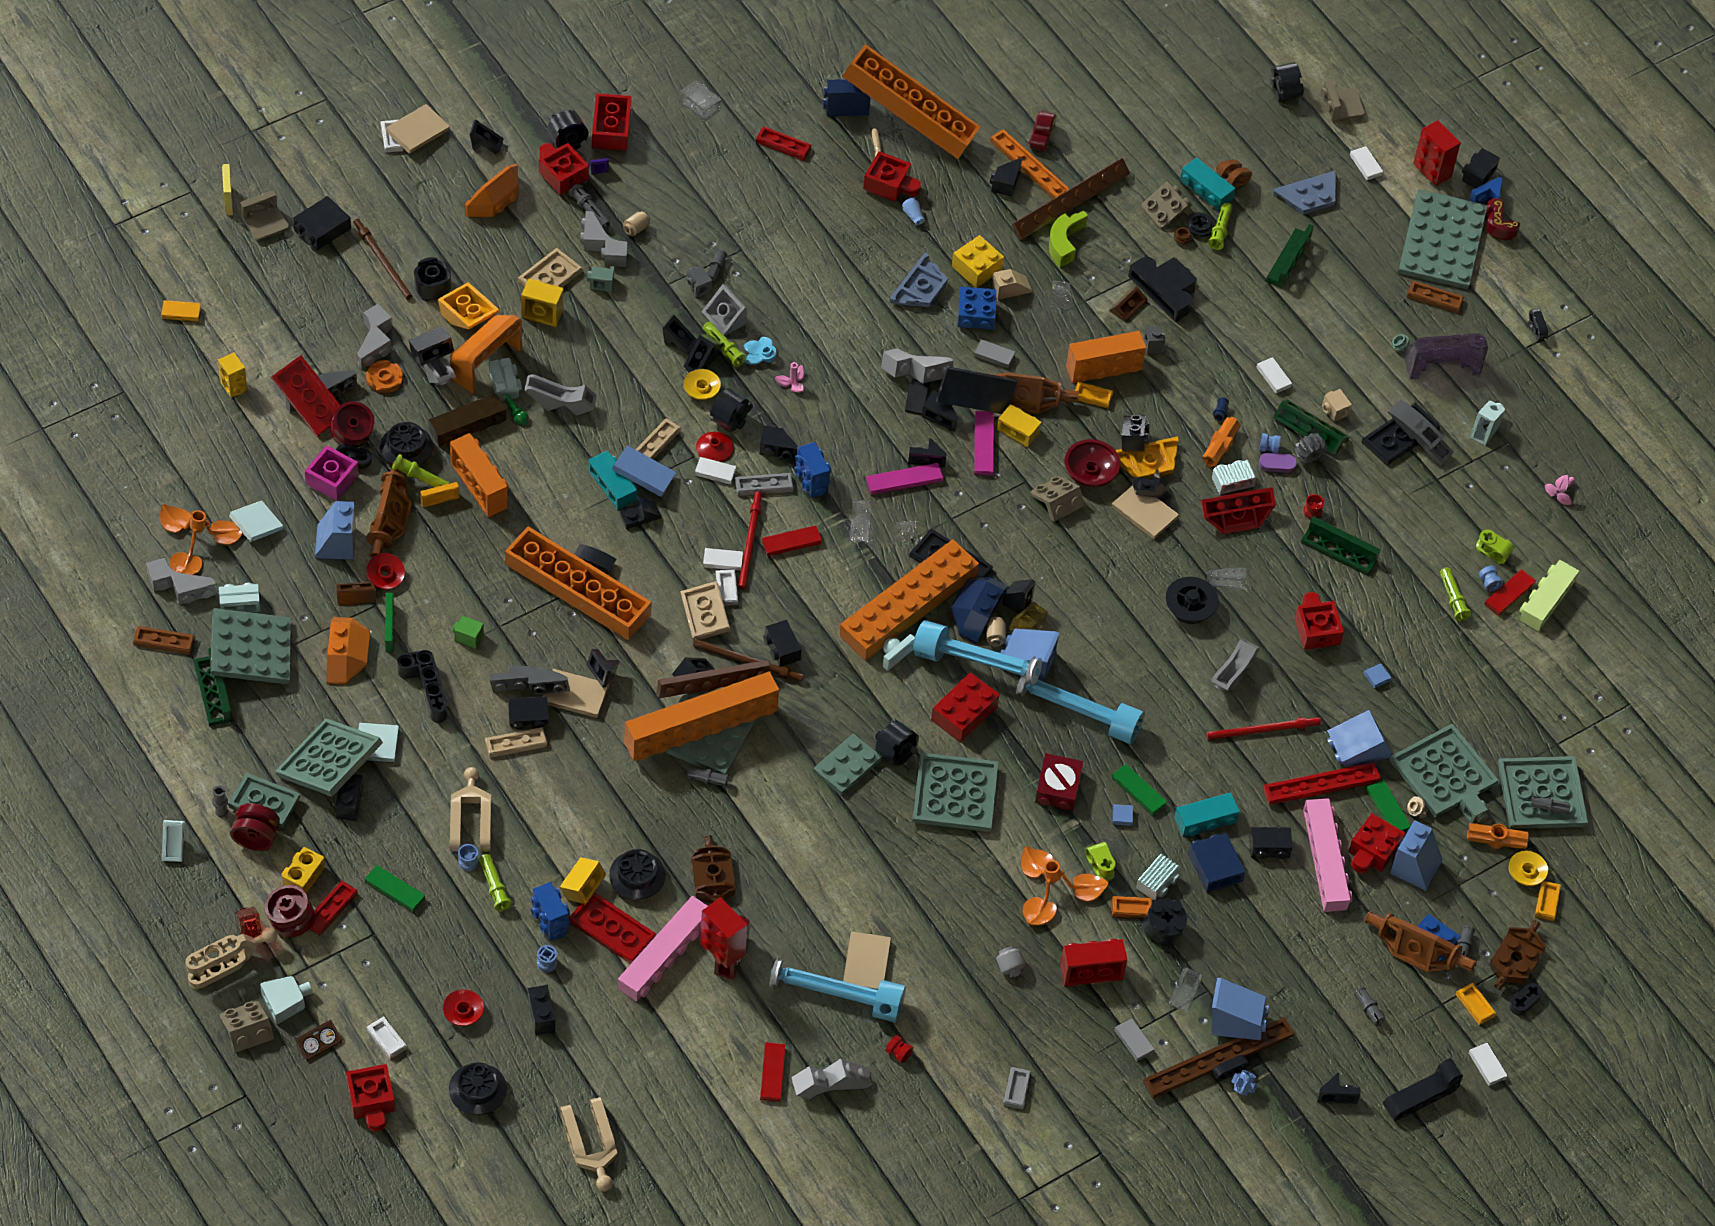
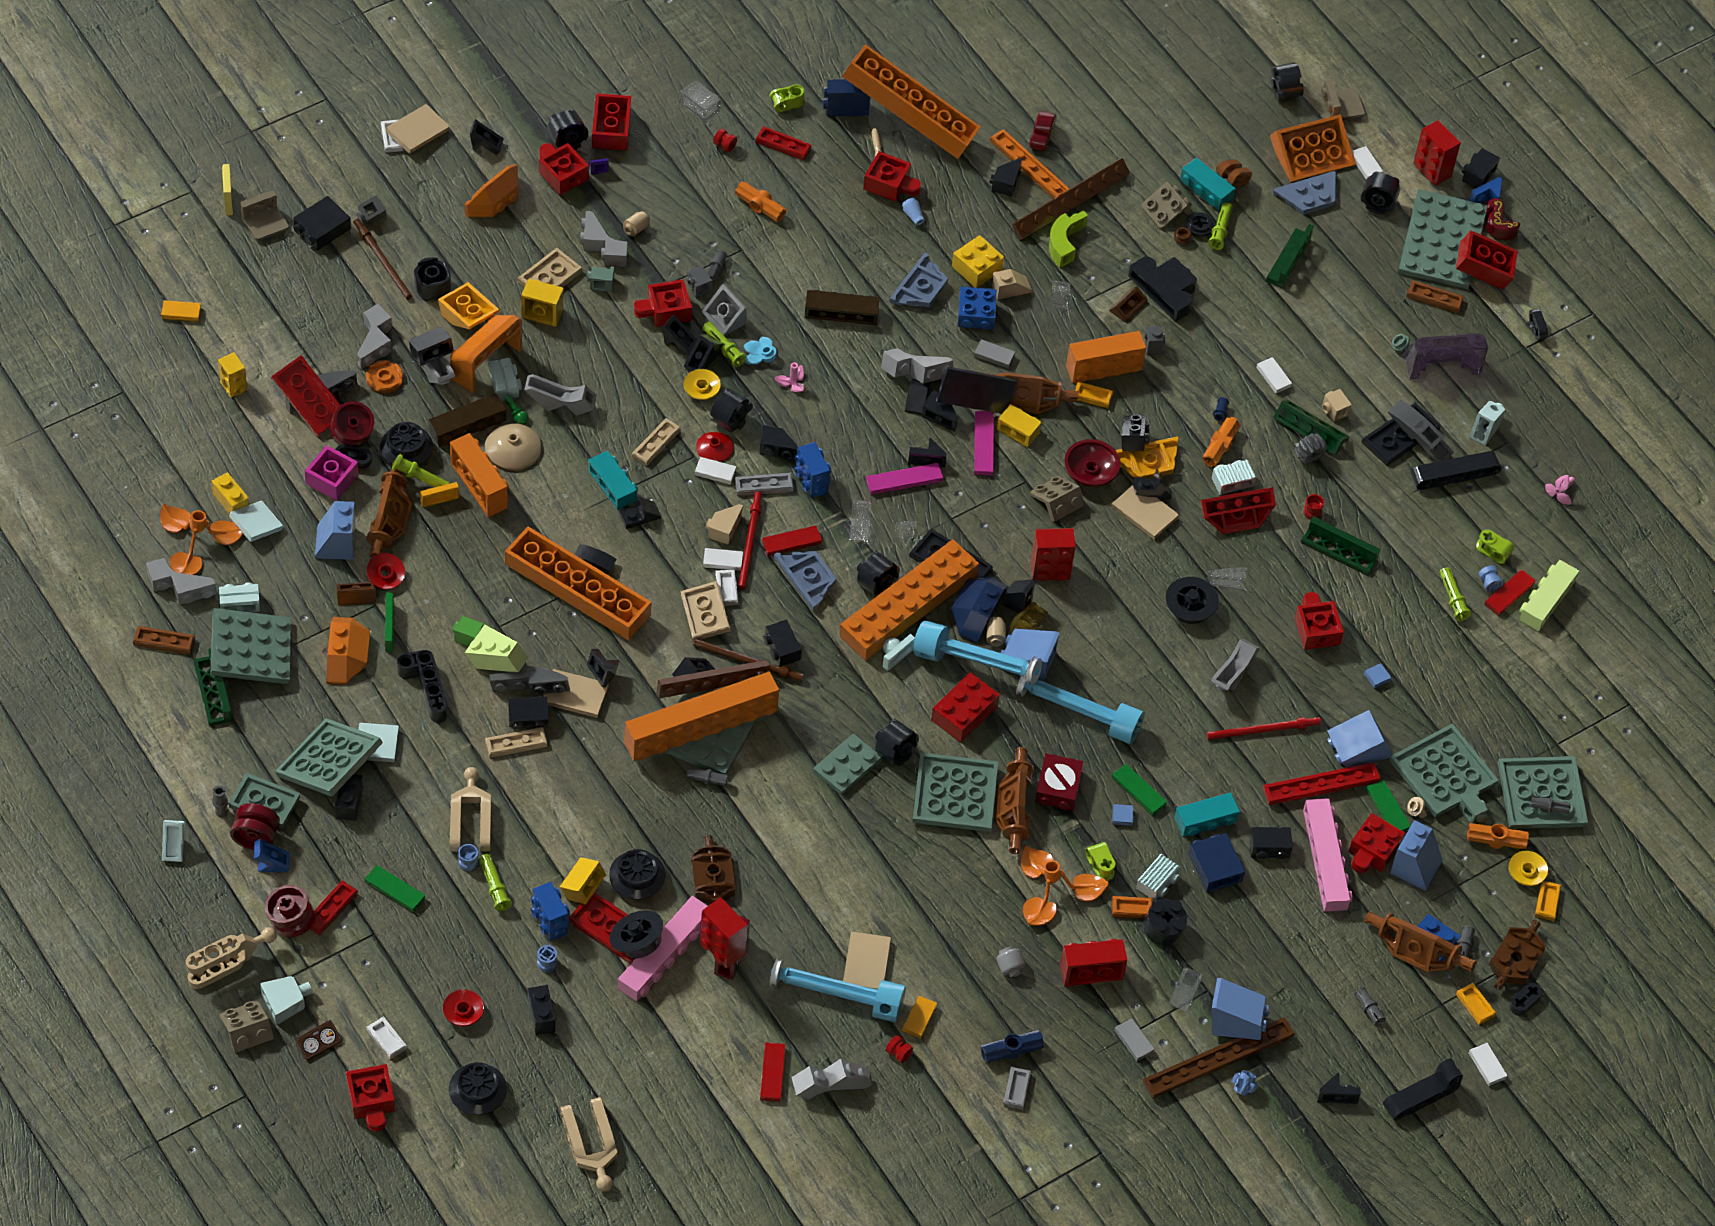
clear red slope [234,906,262,938] -> none
yellow brick [281,847,325,894] -> none
dark grey pin [569,184,611,230] -> none
medium blue tile [612,445,676,497] -> none
black beam [1211,1054,1250,1081] -> none
medium blue wheel [1259,433,1281,453] -> none
medium lavender tile [1259,453,1297,473] -> none
none -> yellow brick [211,472,249,515]
none -> blue slope [254,839,290,872]
none -> dark grey brick [357,195,386,225]
none -> yellowish green wedge [465,625,528,673]
none -> tan dish [485,423,541,471]
none -> black wheel [610,910,664,958]
none -> red brick [634,279,692,327]
none -> tan slope [706,504,743,545]
none -> red wheel [713,128,738,152]
none -> orange piece [735,181,787,222]
none -> lime piece [769,84,804,112]
none -> sand blue wing [774,551,836,611]
none -> dark brown brick [804,290,880,326]
none -> black brick [857,551,900,596]
none -> light orange tile [902,996,937,1039]
none -> dark blue piece [980,1030,1044,1063]
none -> dark orange plate [994,747,1034,854]
none -> red brick [1030,528,1076,581]
none -> orange slope [1270,114,1356,182]
none -> black brick [1361,171,1400,214]
none -> black beam [1410,451,1502,490]
none -> red brick [1456,230,1518,289]

